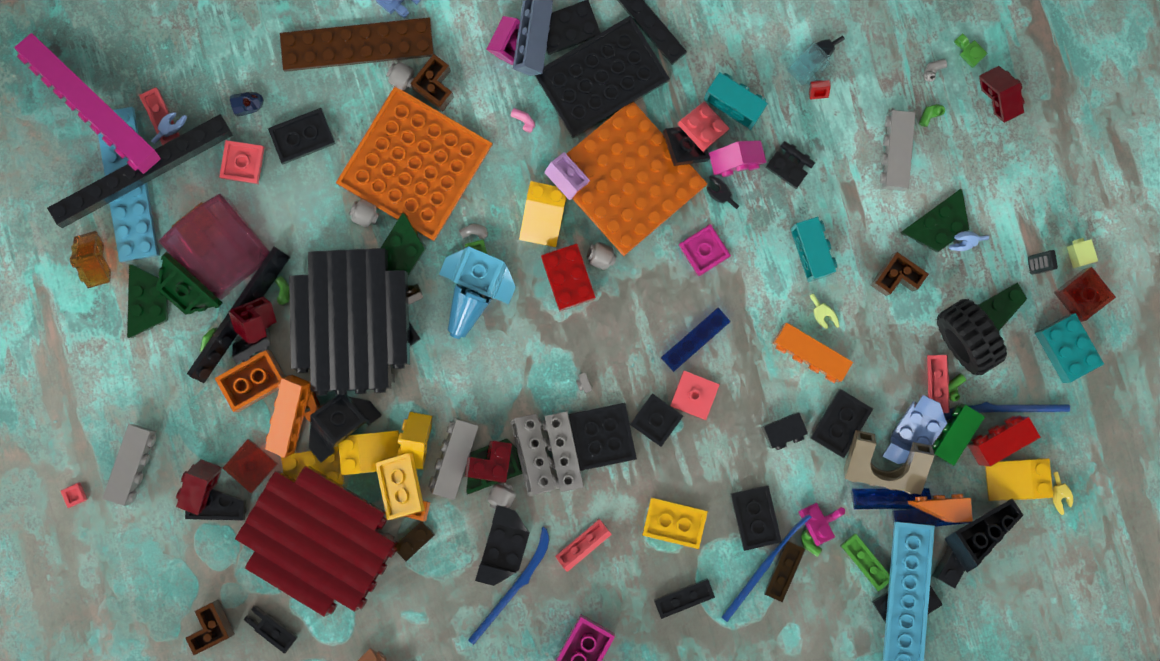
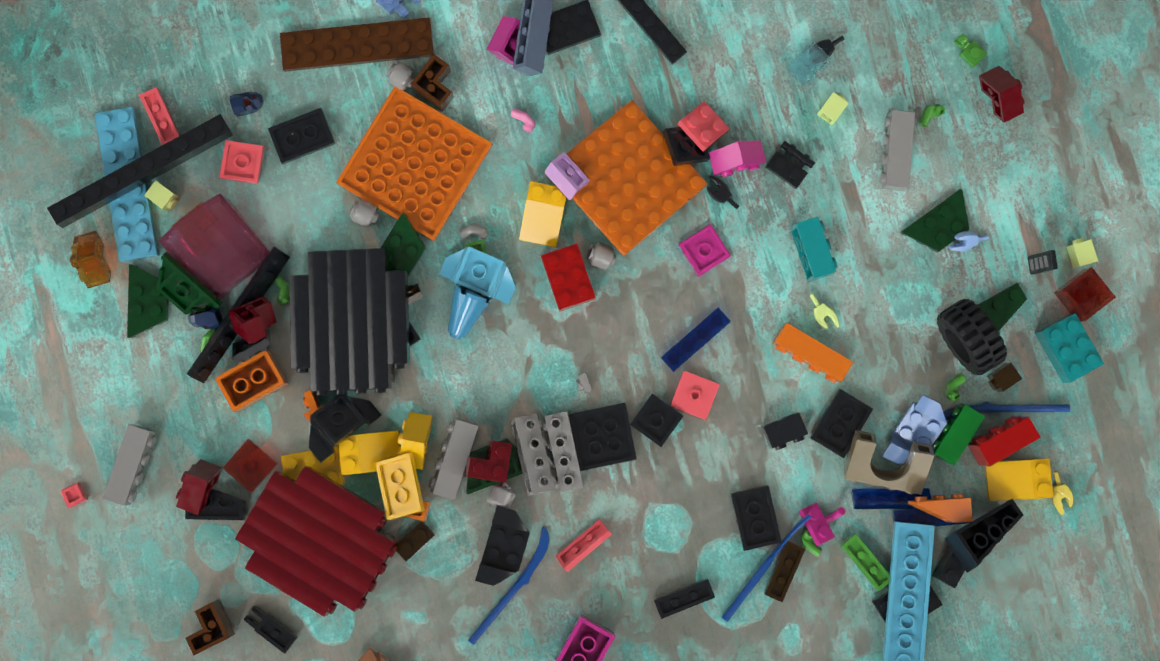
dark pink brick [14,33,161,174] -> none
light blue hand [151,112,187,144] -> none
orange brick [265,375,311,458] -> none
black plate [534,15,670,138] -> none
yellow plate [642,497,708,549] -> none
teal brick [704,72,768,130] -> none
red plate [809,80,831,100] -> none
reddish brown brick [871,252,929,296] -> none
light grey arm [923,59,947,82] -> none
coral plate [927,355,950,413] -> none
none -> yellowish green brick [144,180,179,212]
none -> dark blue rock [188,307,223,329]
none -> yellowish green brick [817,92,849,125]
none -> dark brown brick [987,363,1022,392]

